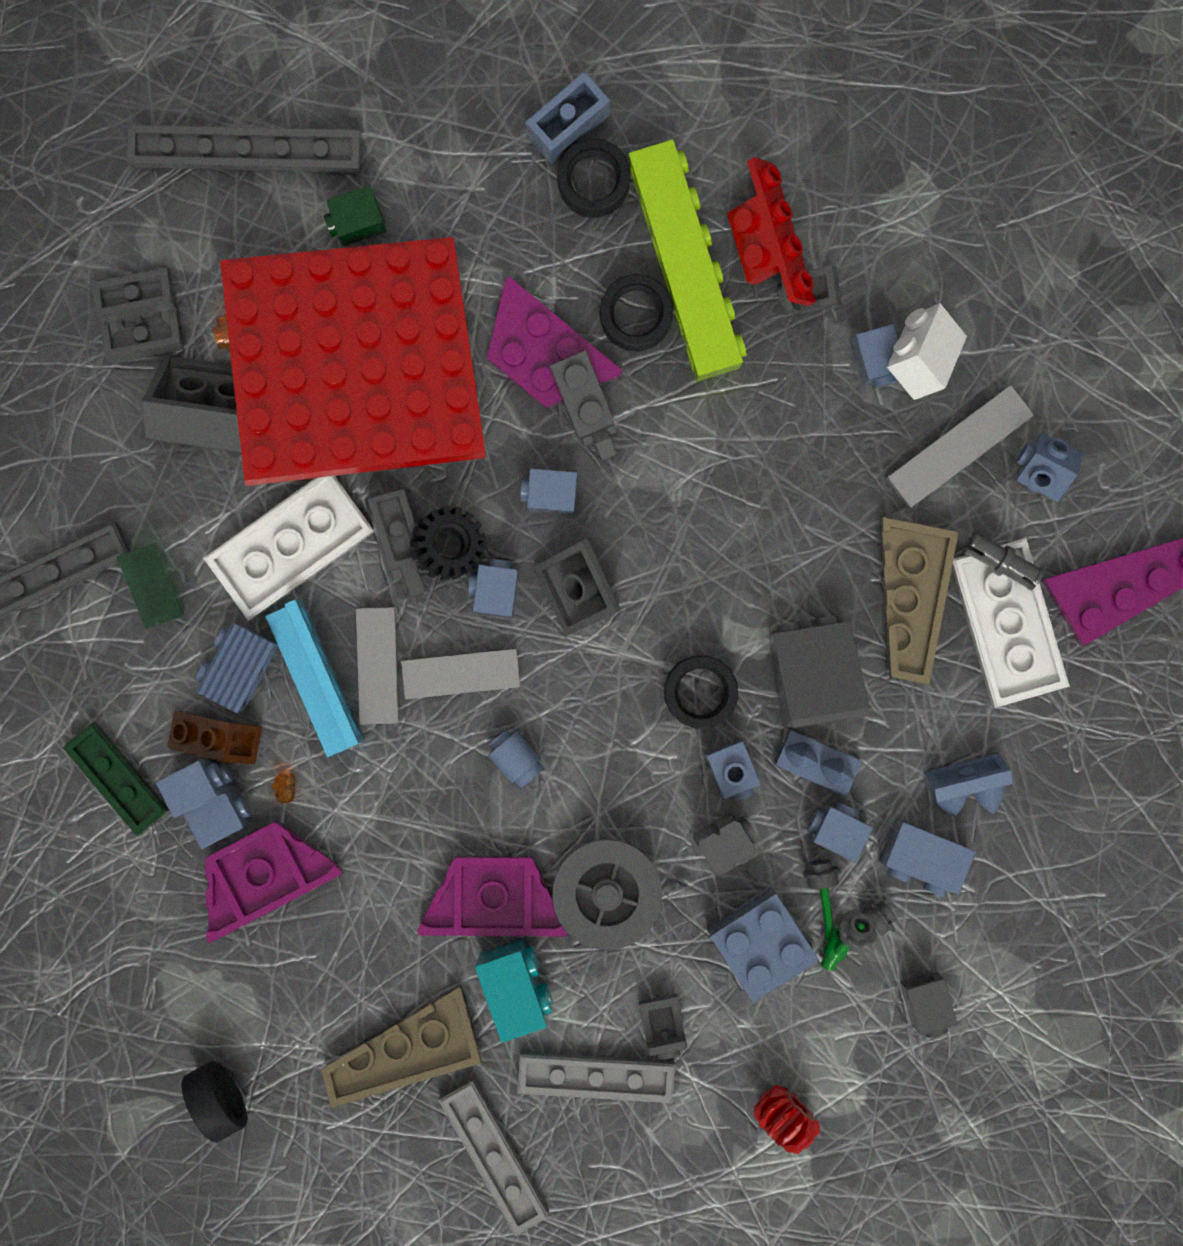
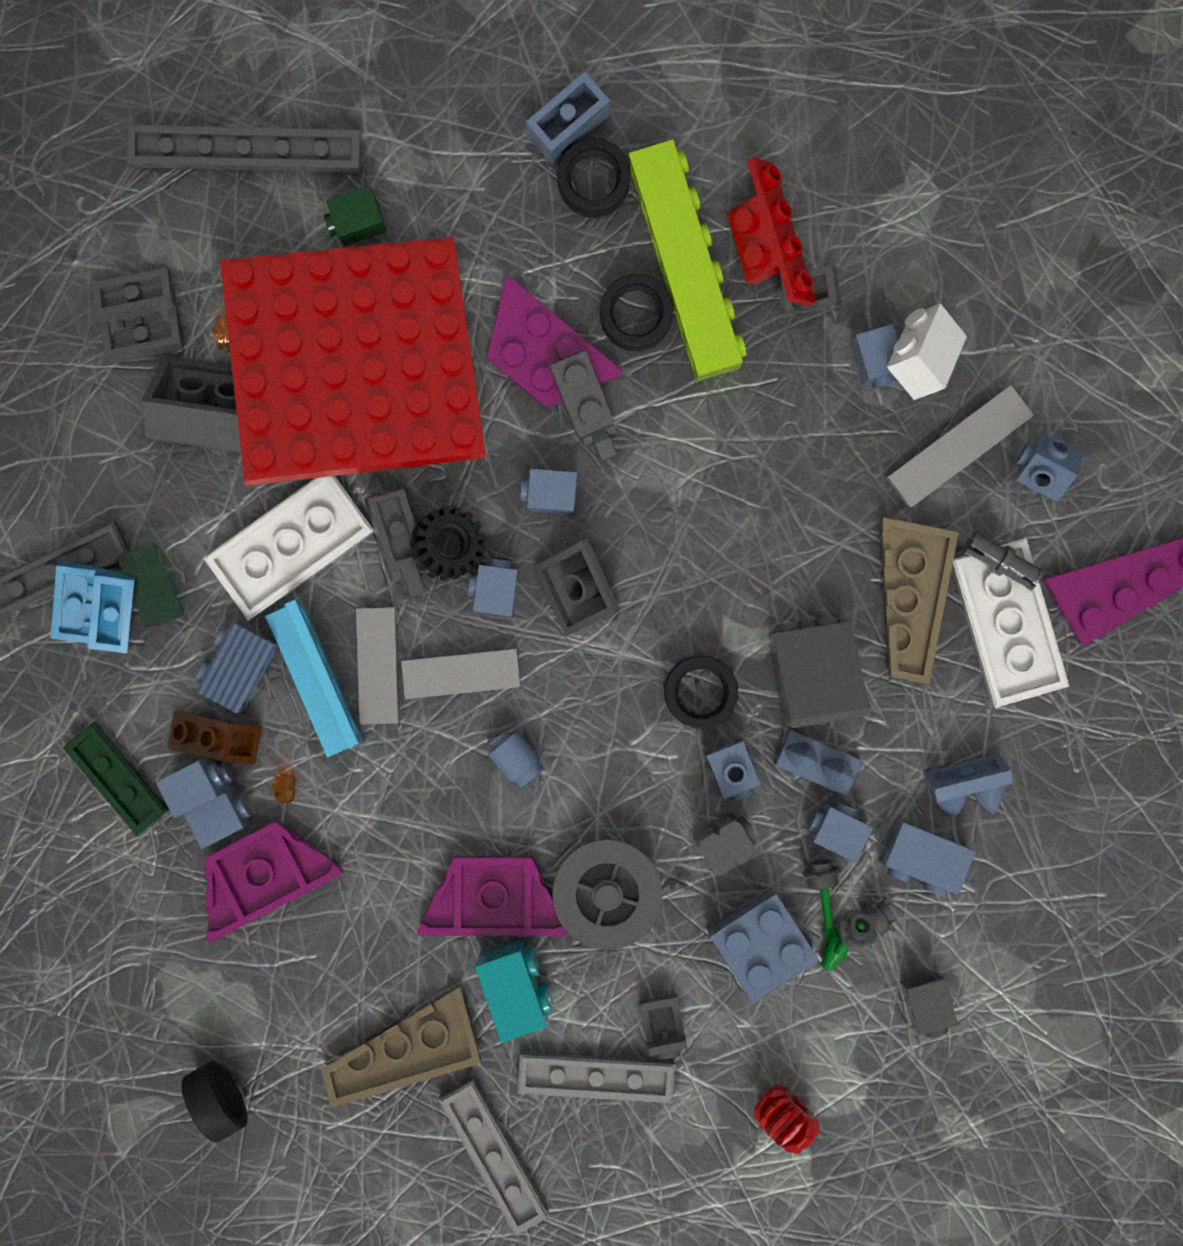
none -> dark azure slope [50,561,135,654]

